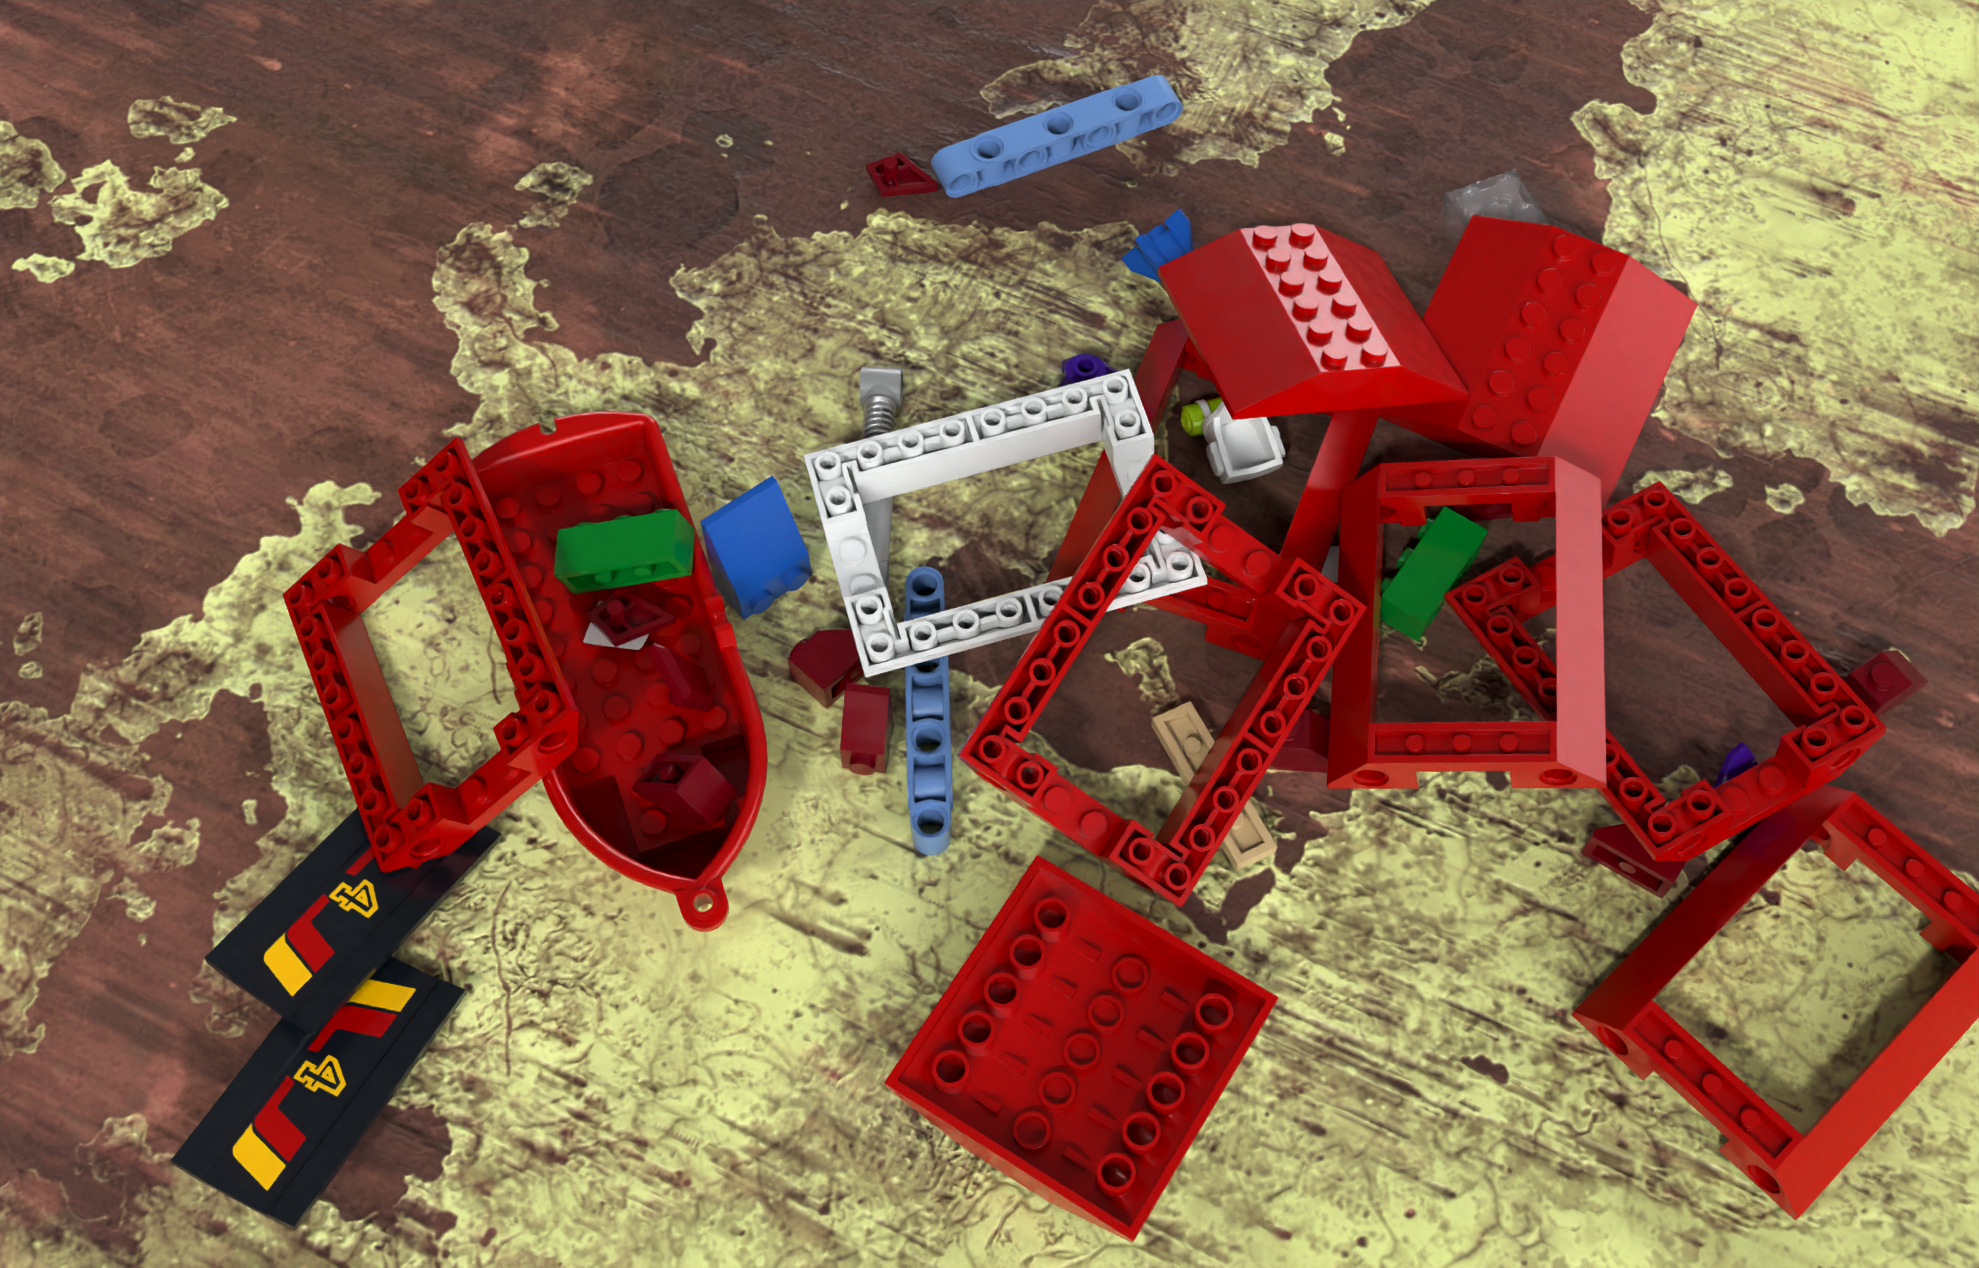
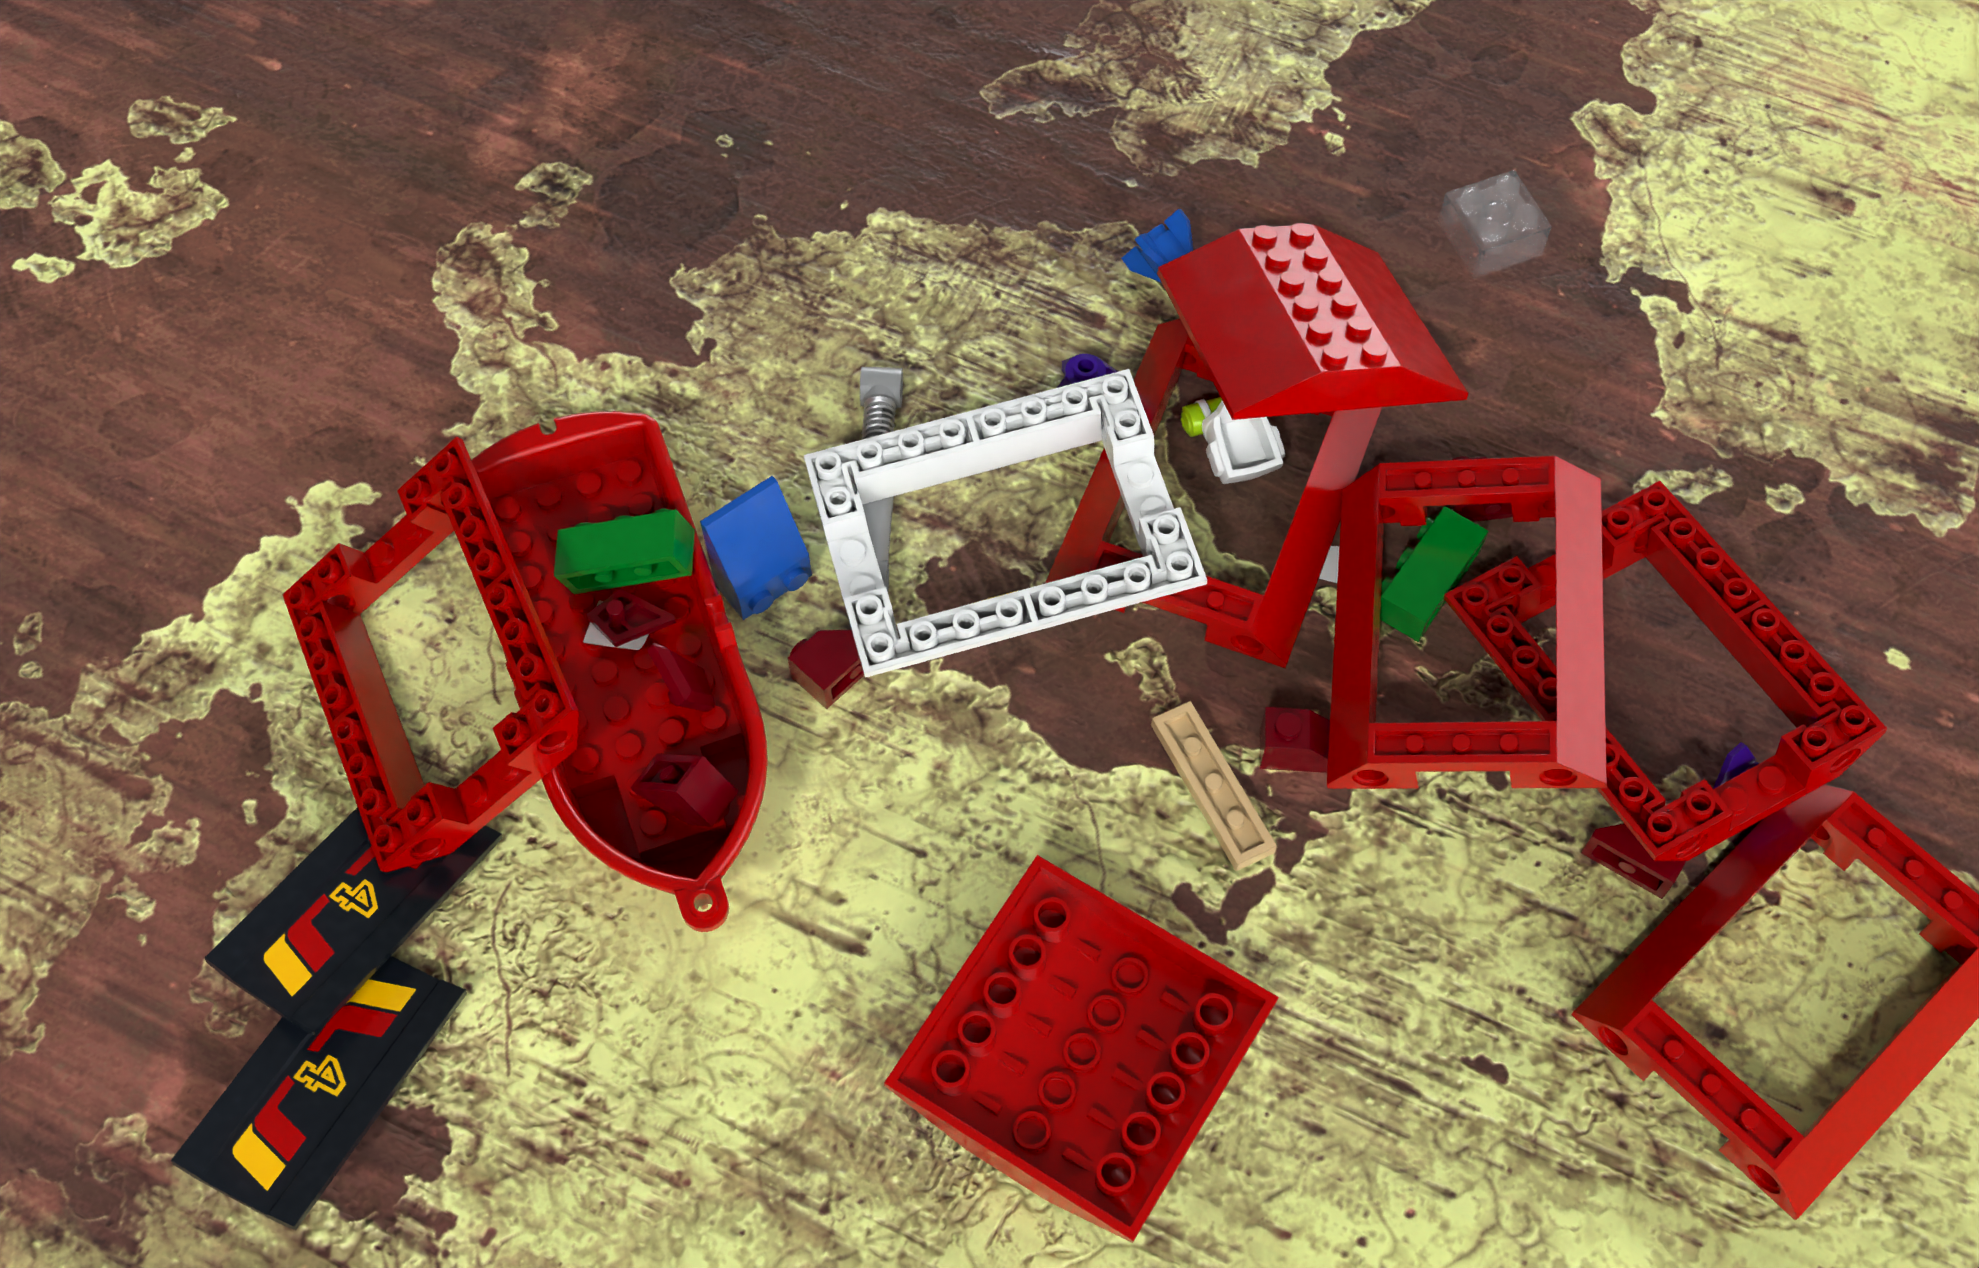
dark red slope [840,683,894,775] -> none
dark red piece [866,152,938,197] -> none
medium blue beam [904,566,953,856] -> none
medium blue beam [931,75,1183,198] -> none
red slope [957,453,1367,908] -> none
red slope [1379,215,1698,511] -> none
dark red slope [1844,650,1928,718] -> none

